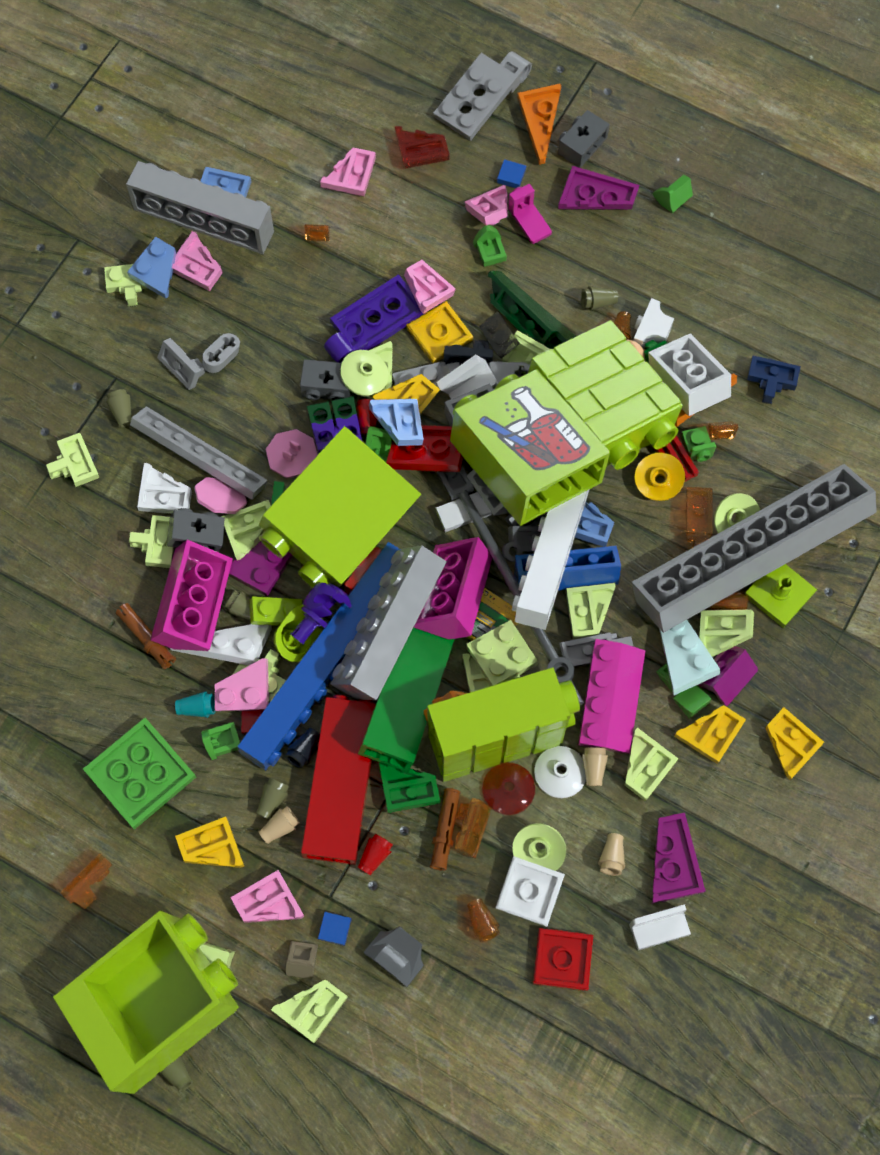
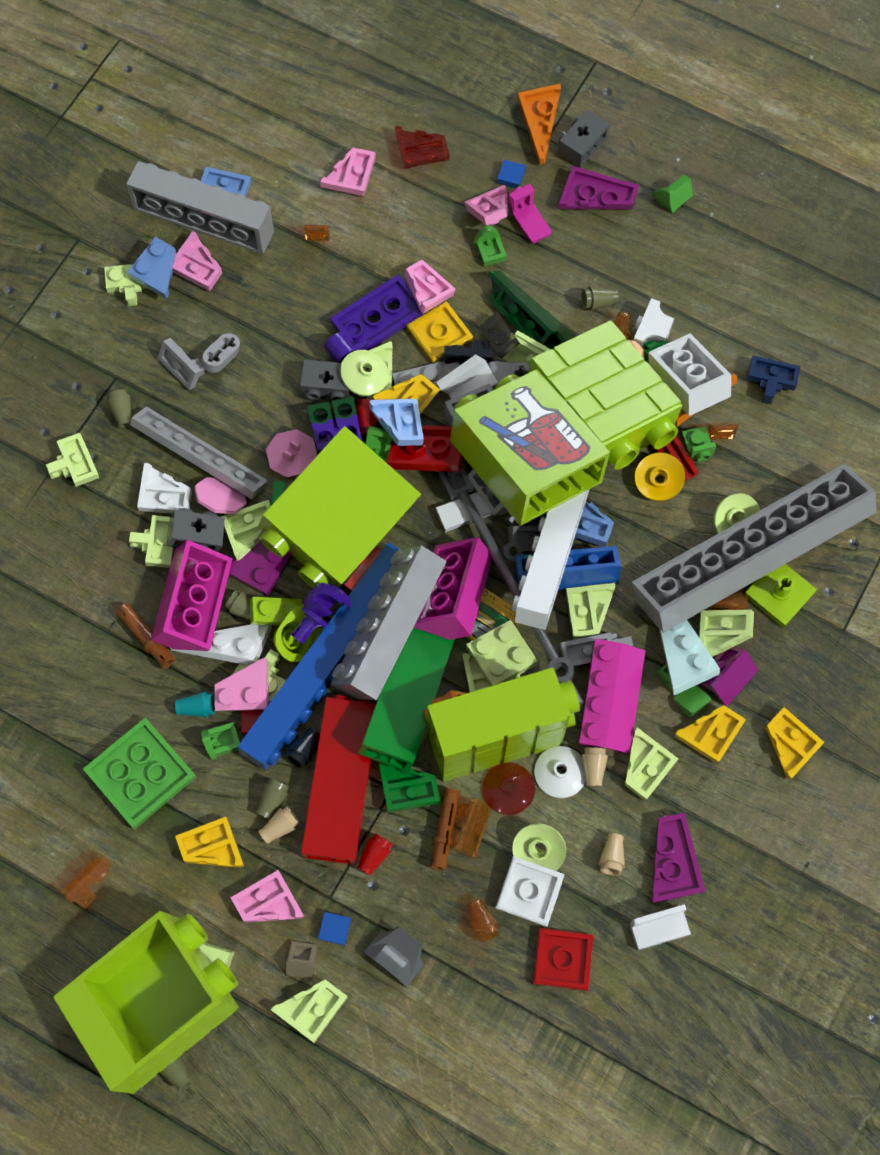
light grey hinge [433,51,532,141] -> none
clear orange hinge [686,487,713,548] -> none

